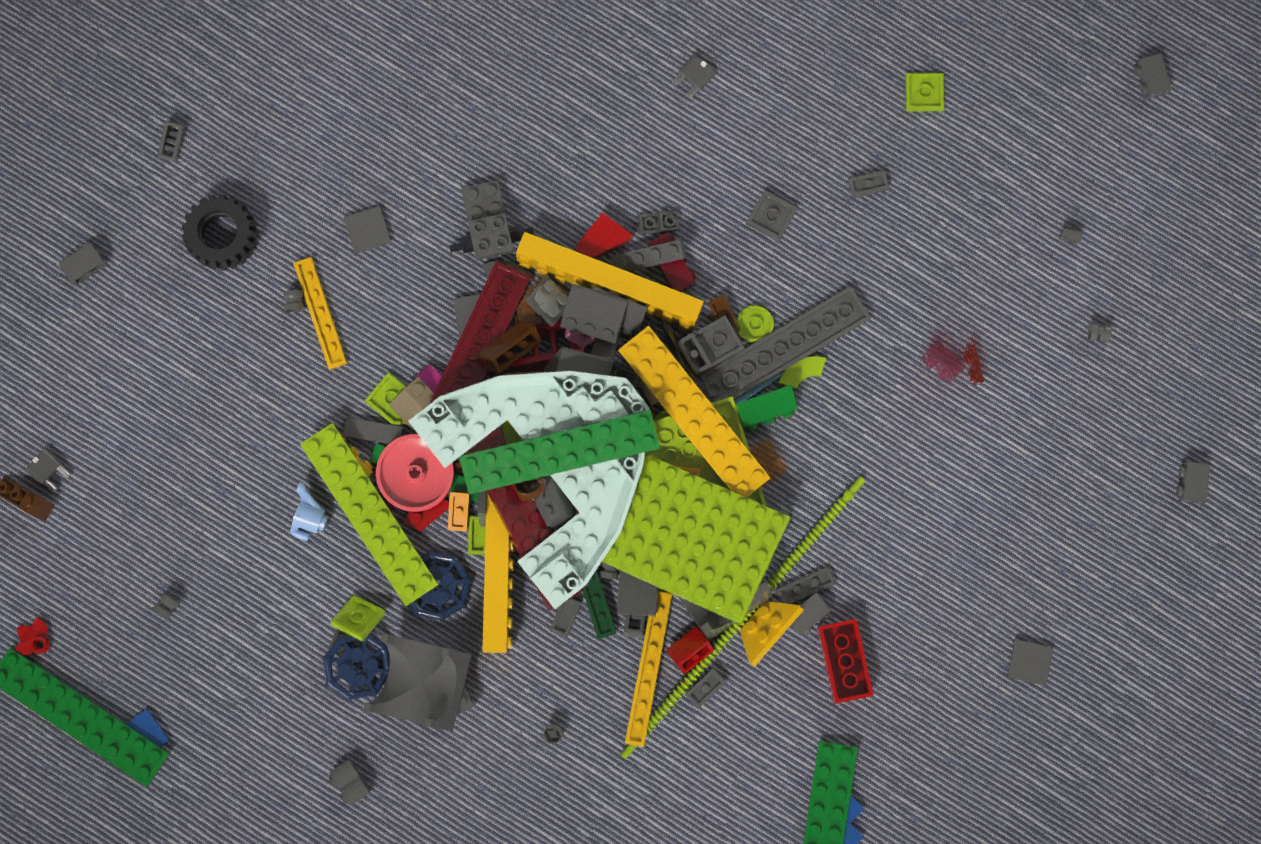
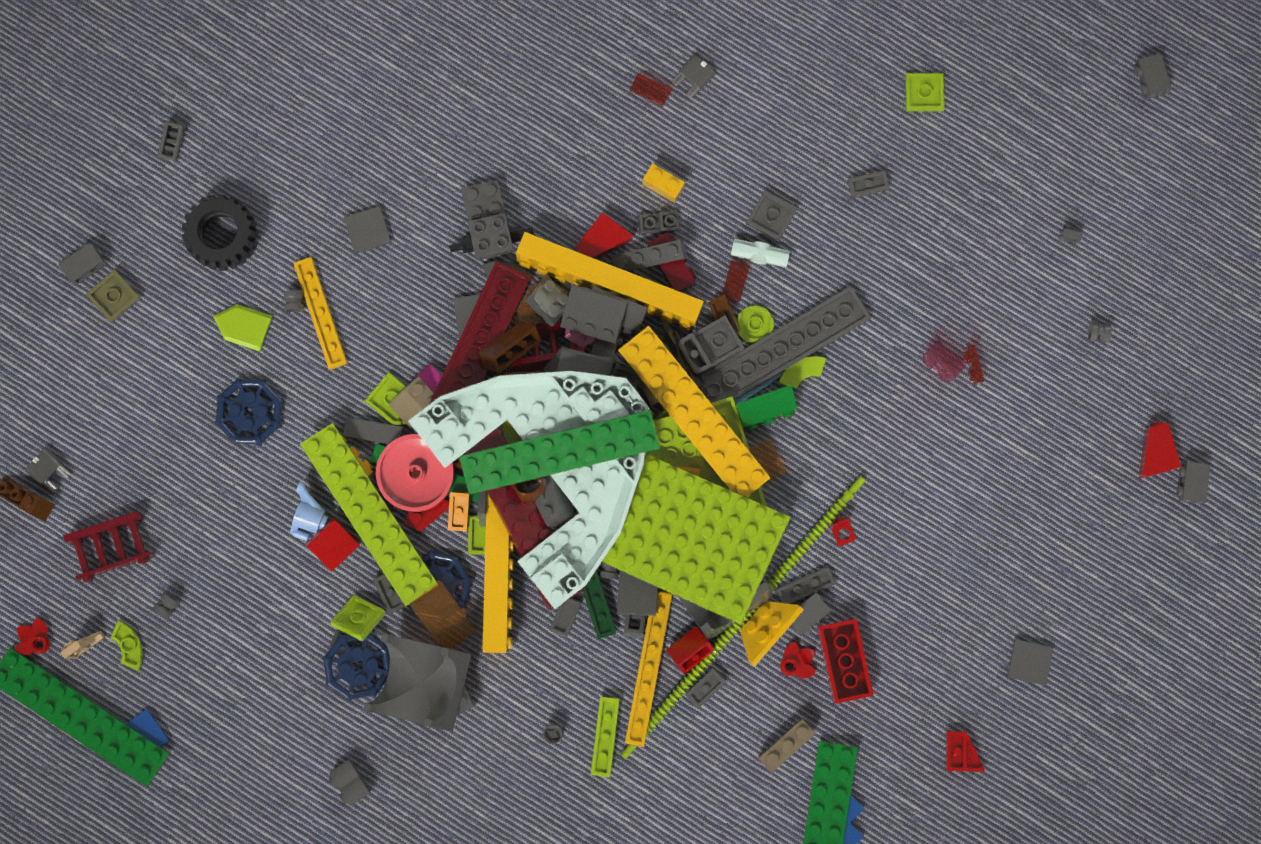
none -> tan wing [60,631,105,659]
none -> dark red fence [63,511,155,583]
none -> olive plate [86,269,141,323]
none -> lime tile [111,620,143,671]
none -> lime tile [213,304,273,352]
none -> dark blue plate [214,378,284,446]
none -> red tile [305,518,360,572]
none -> dark grey plate [373,574,407,615]
none -> clear orange piece [409,581,477,649]
none -> lime plate [591,697,620,777]
none -> clear red plate [630,73,672,107]
none -> yellow brick [643,163,685,203]
none -> clear red plate [722,260,749,303]
none -> light aqua piece [731,238,790,268]
none -> dark tan brick [757,719,815,773]
none -> red plate [780,642,816,679]
none -> red bracket [830,517,856,547]
none -> red wing [946,731,985,772]
none -> red slope [1139,421,1181,479]

